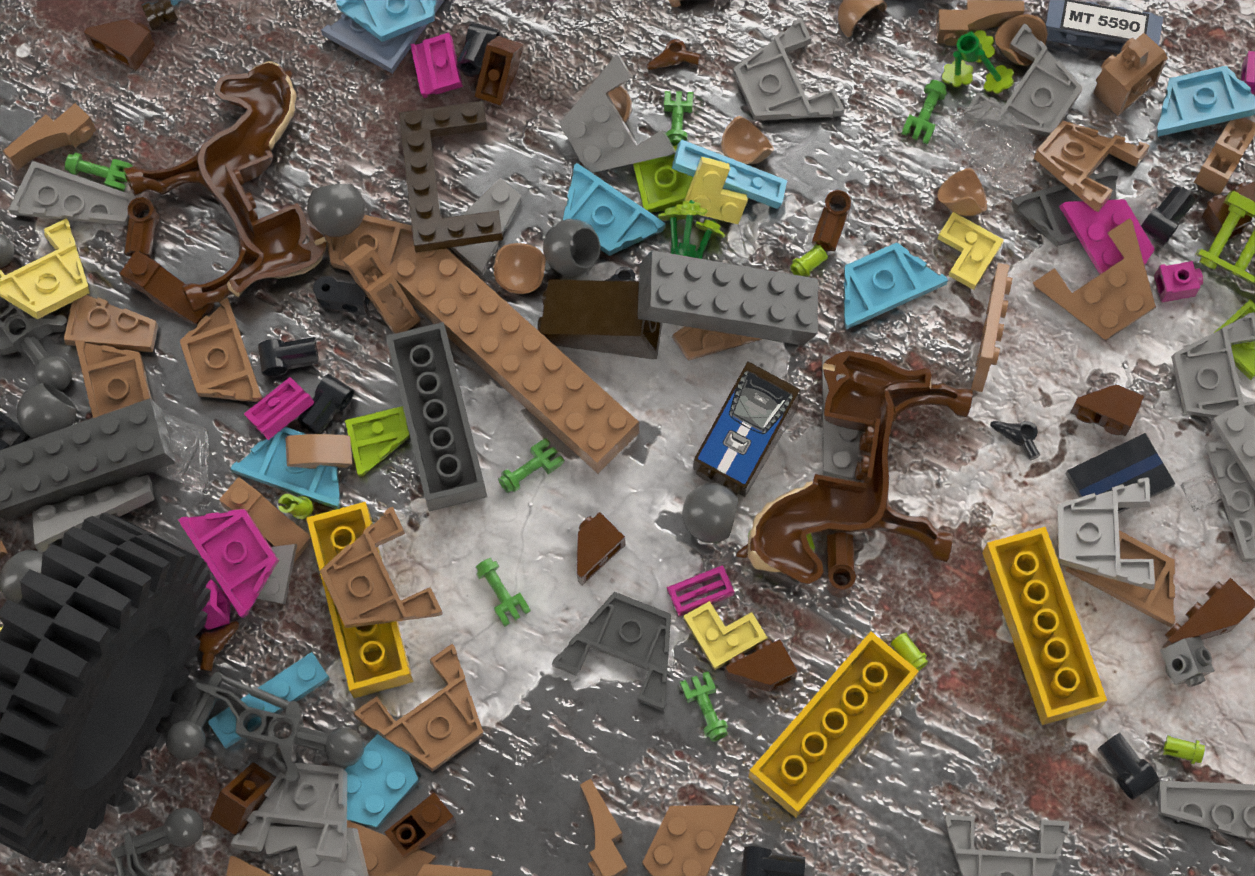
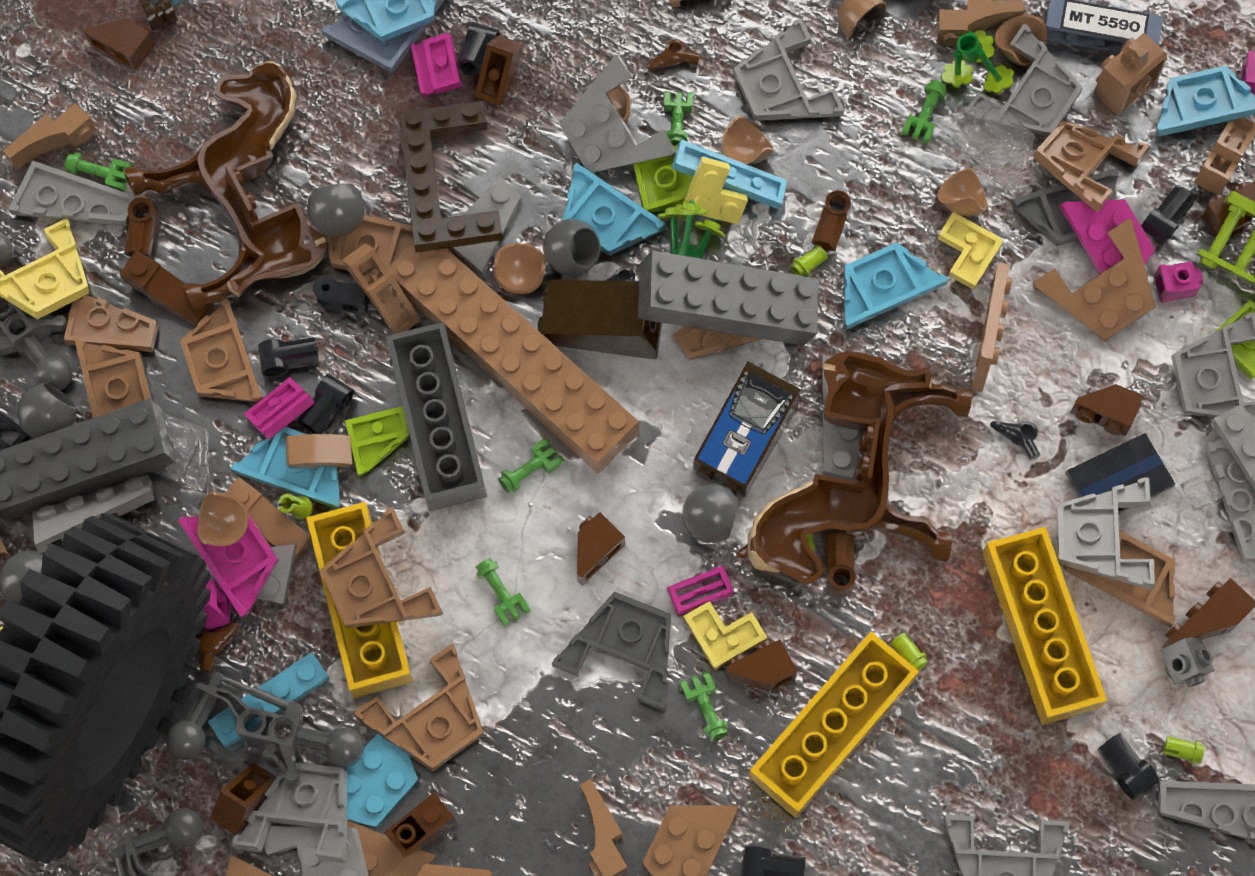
none -> medium nougat helmet [198,491,249,546]

